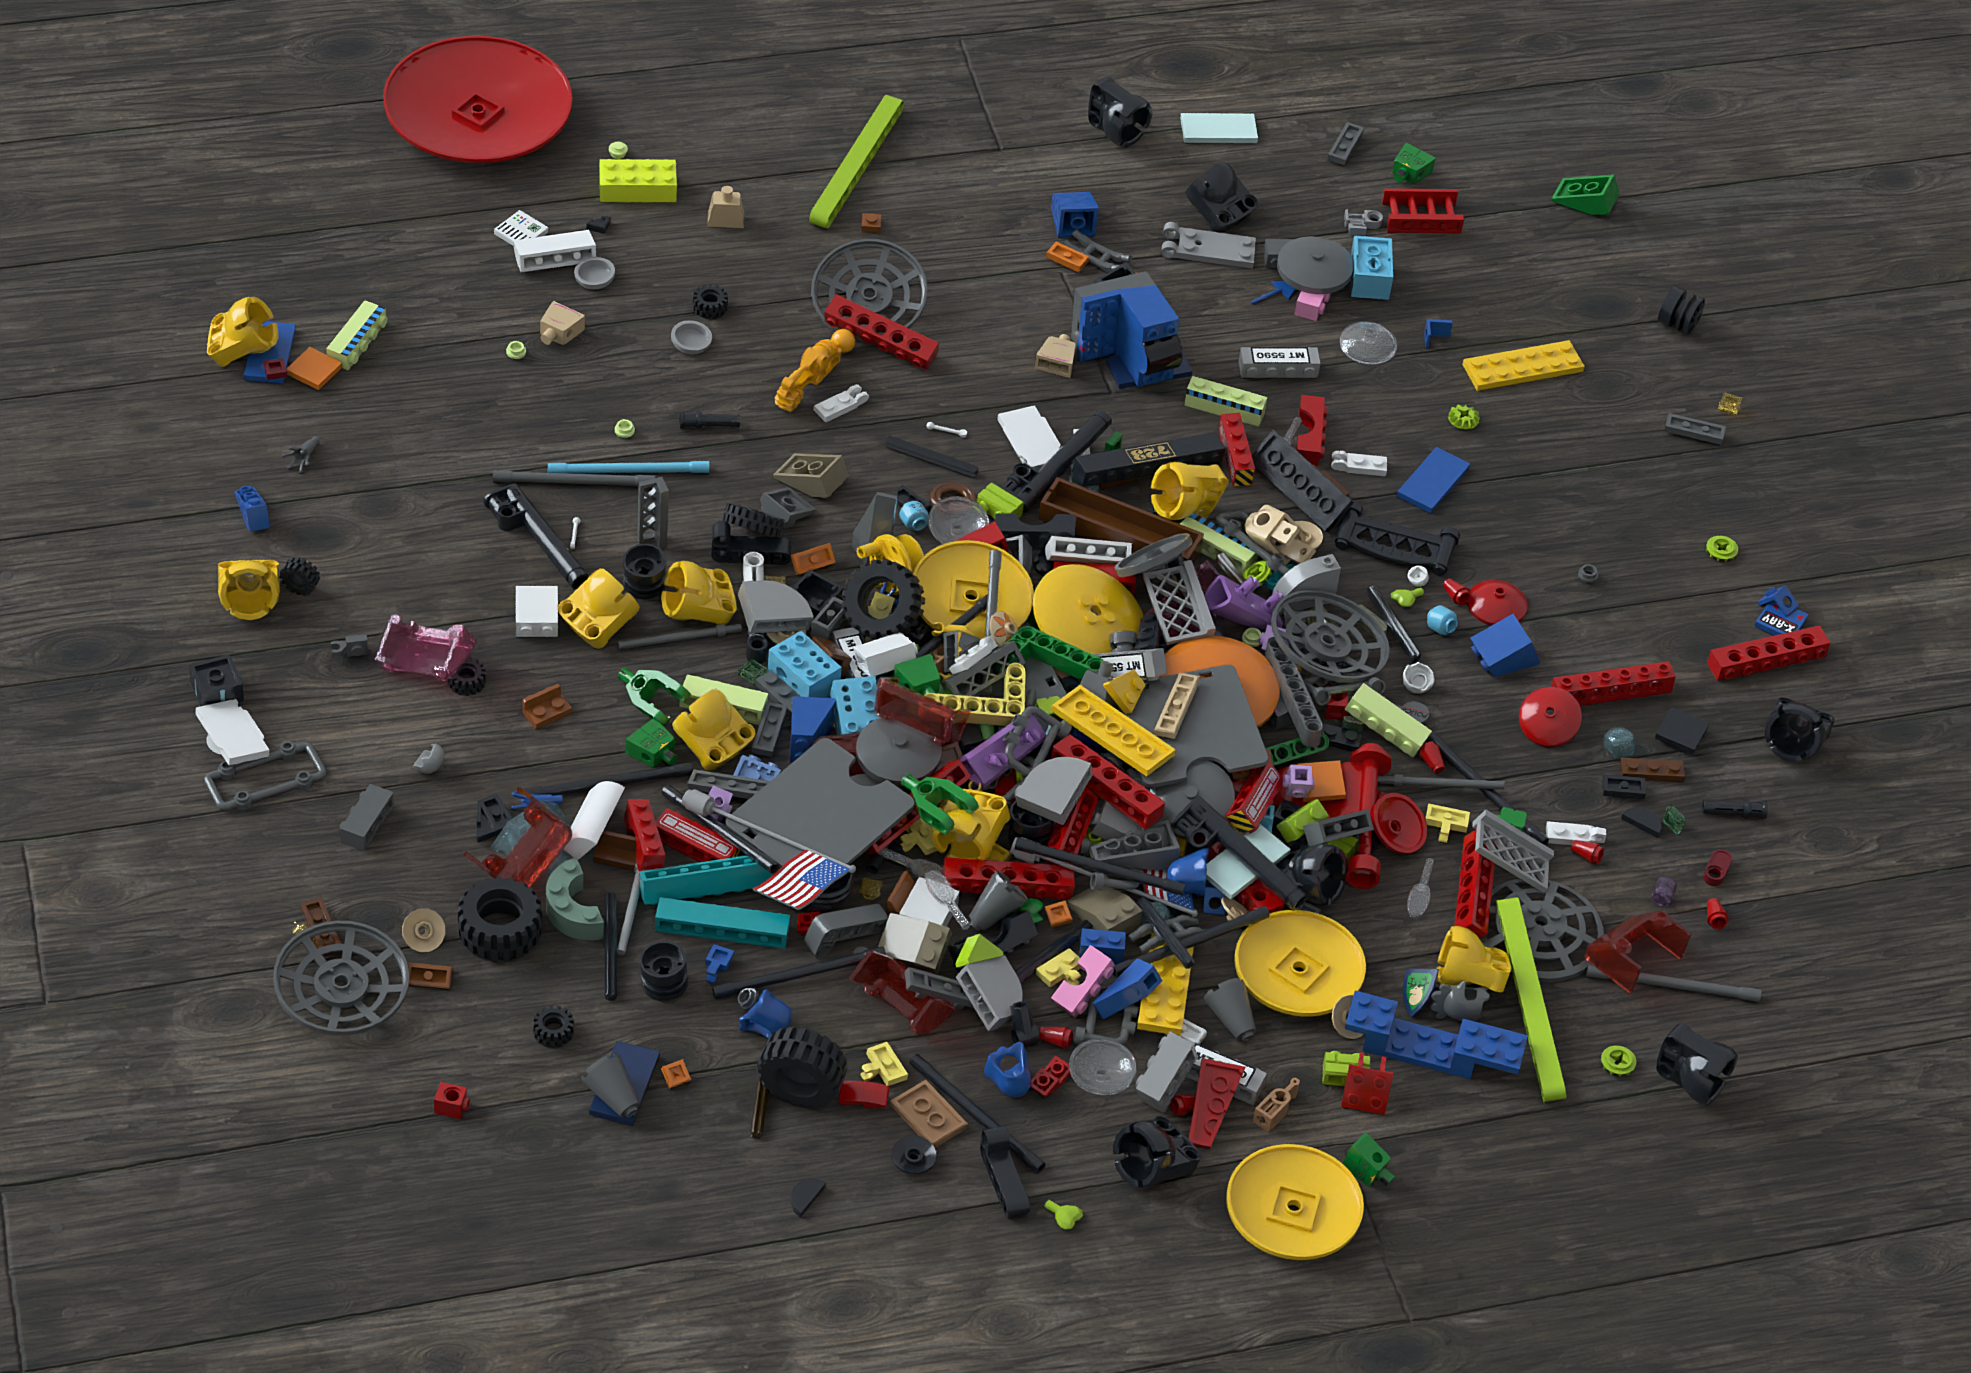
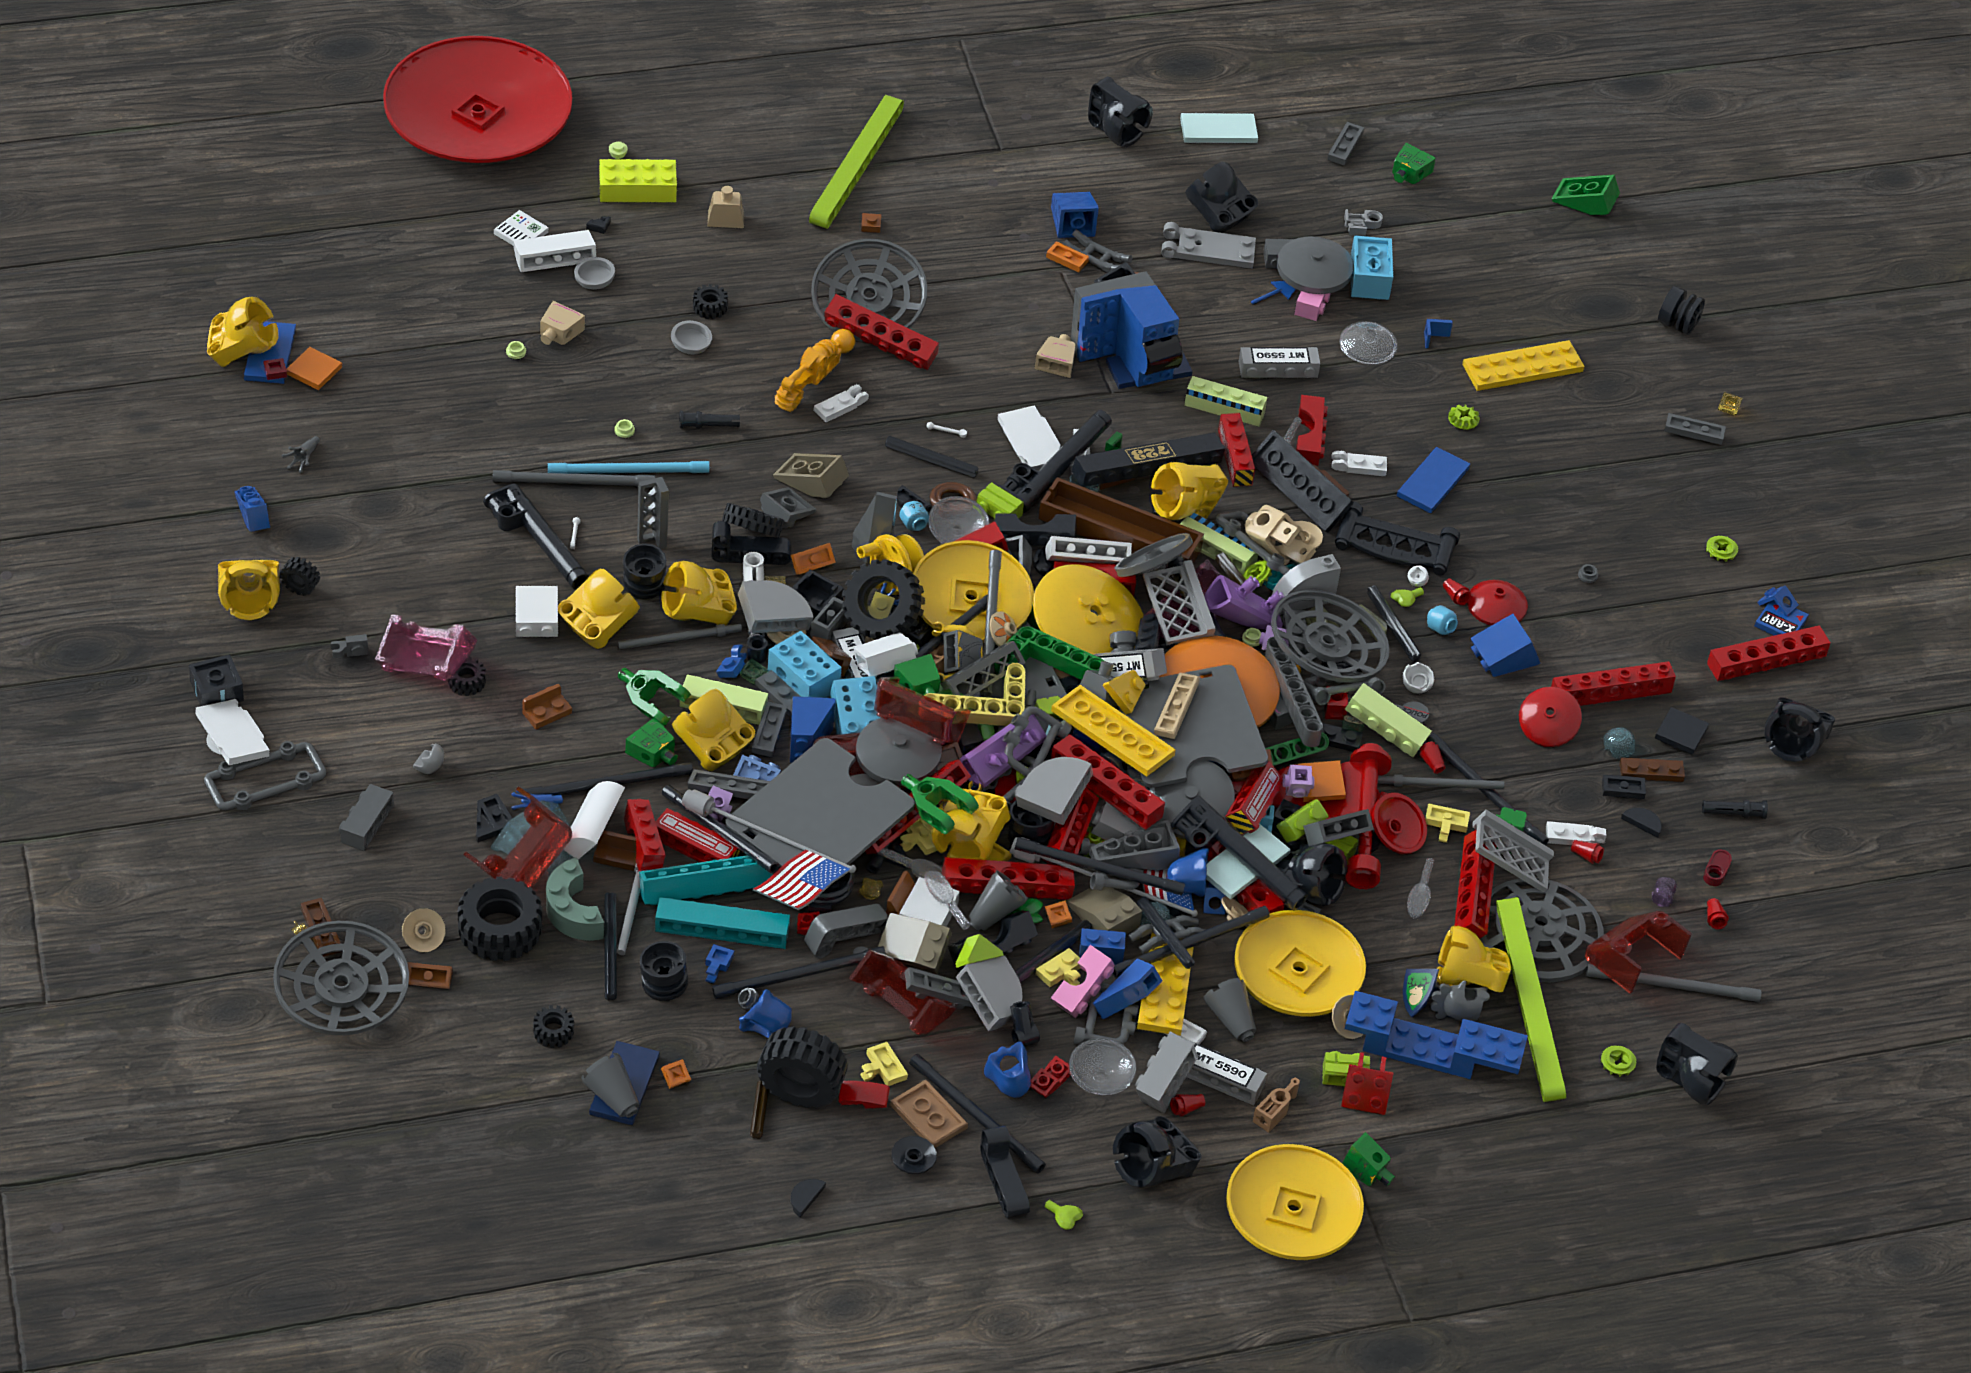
yellowish green brick [326,301,387,370] -> none
red brick [434,1082,470,1119] -> none
white hinge [949,635,998,674] -> none
red cone [1039,1027,1073,1049] -> none
red wing [1188,1058,1246,1149] -> none
red fence [1382,189,1464,234] -> none
clear green tile [1663,804,1686,834] -> none
none -> blue plate [716,645,747,678]

